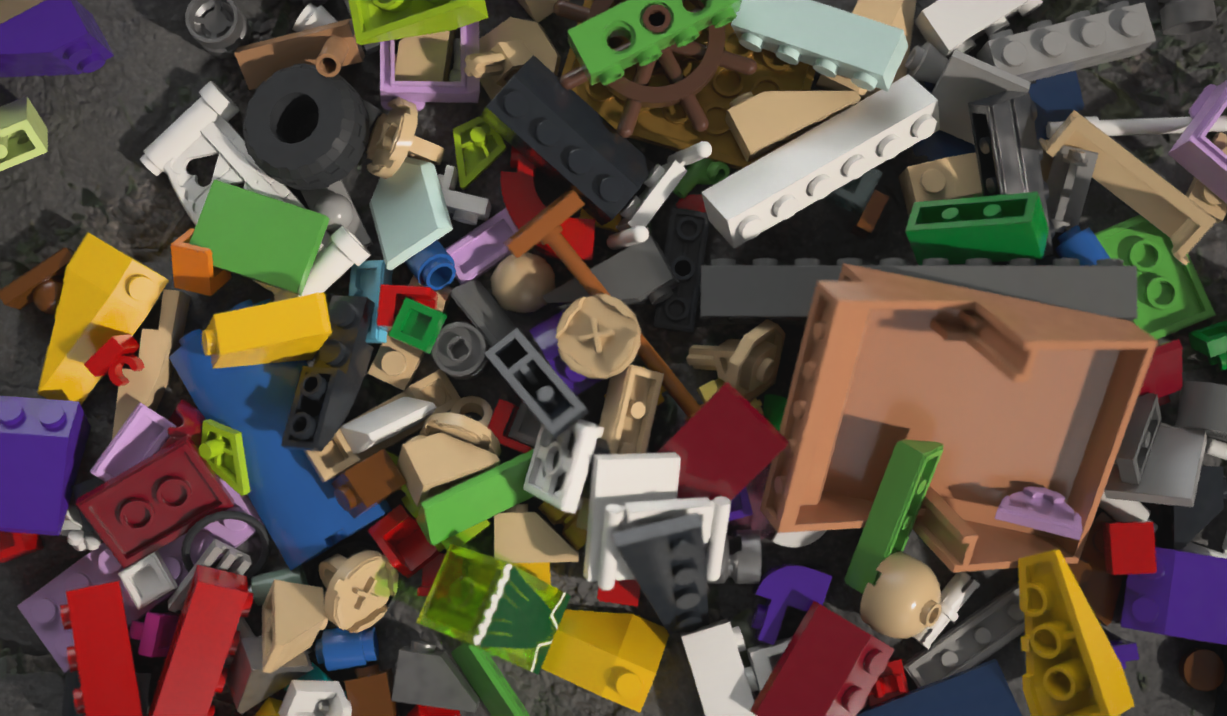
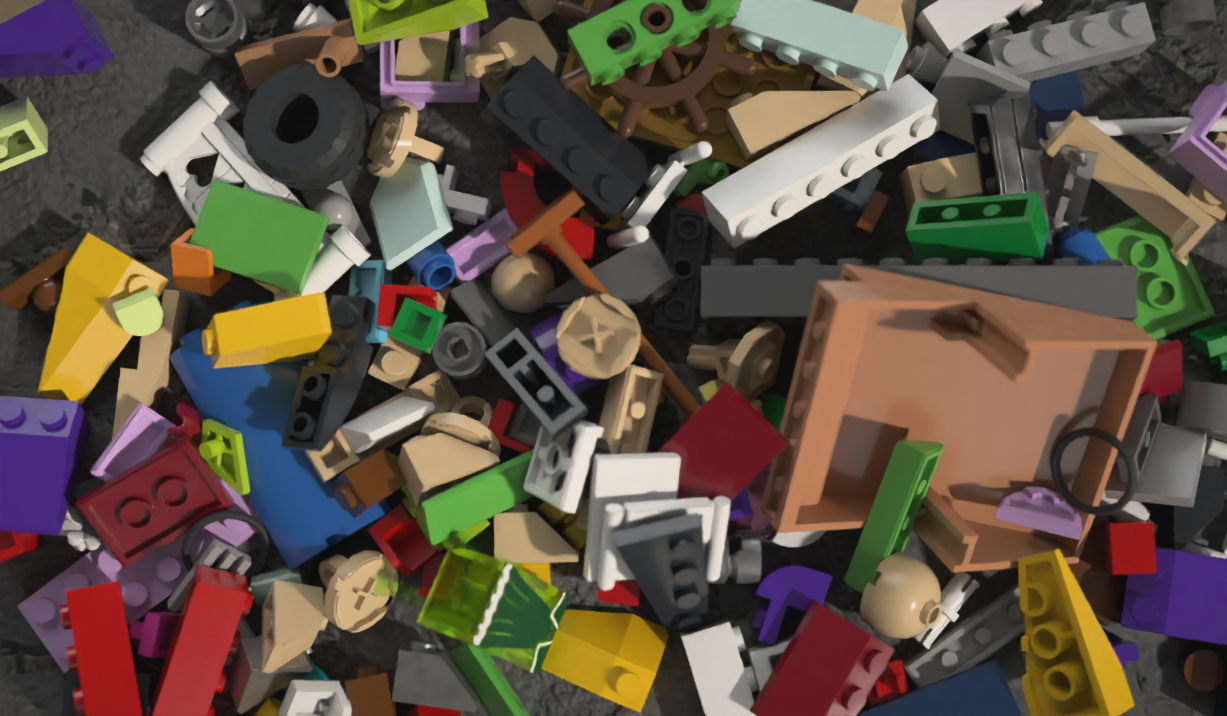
red tile [84,334,145,386] -> none
white tile [118,552,178,610] -> none
blue brick [315,627,379,671] -> none
lime piece [453,117,507,190] -> none
none -> yellowish green tile [112,288,164,336]
none -> black tyre [1051,428,1138,516]

